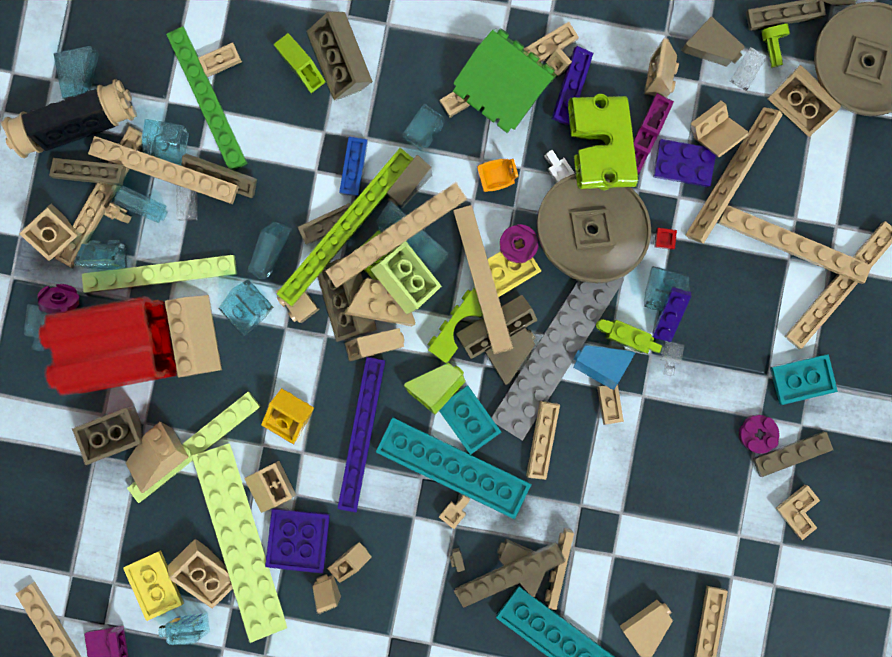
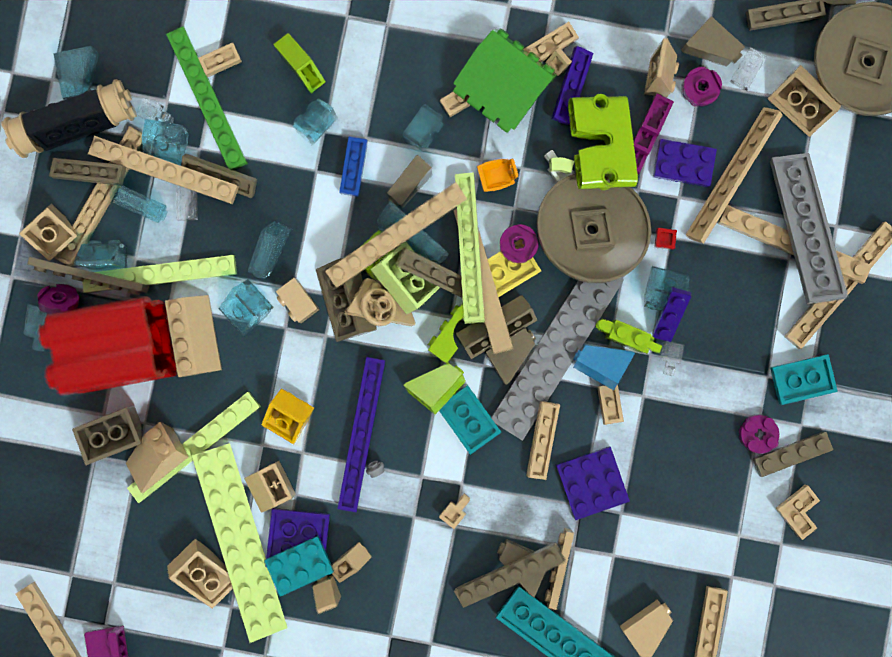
tan plate [104,202,132,223] -> none
light yellow plate [123,550,184,621] -> none
clear light blue torso [158,613,210,645] -> none
lime plate [276,148,414,307] -> none
dark tan plate [298,203,351,245] -> none
dark tan slope [307,12,373,100] -> none
tan slope [345,328,404,361] -> none
teal plate [376,417,531,519] -> none
dark tan plate [450,547,465,572] -> none
tan bracket [690,101,749,157] -> none
lime piece [761,24,790,68] -> none
none -> dark tan plate [27,257,149,295]
none -> clear plate [137,98,175,125]
none -> teal plate [264,535,334,597]
none -> clear light blue slope [293,98,338,146]
none -> tan piece [361,288,397,326]
none -> light grey plate [366,461,385,478]
none -> dark tan plate [395,248,463,298]
none -> yellowish green plate [455,172,485,324]
none -> yellowish green piece [549,158,575,174]
none -> dark purple plate [556,446,630,520]
none -> magenta plate [682,67,722,107]
none -> light grey plate [770,153,848,304]

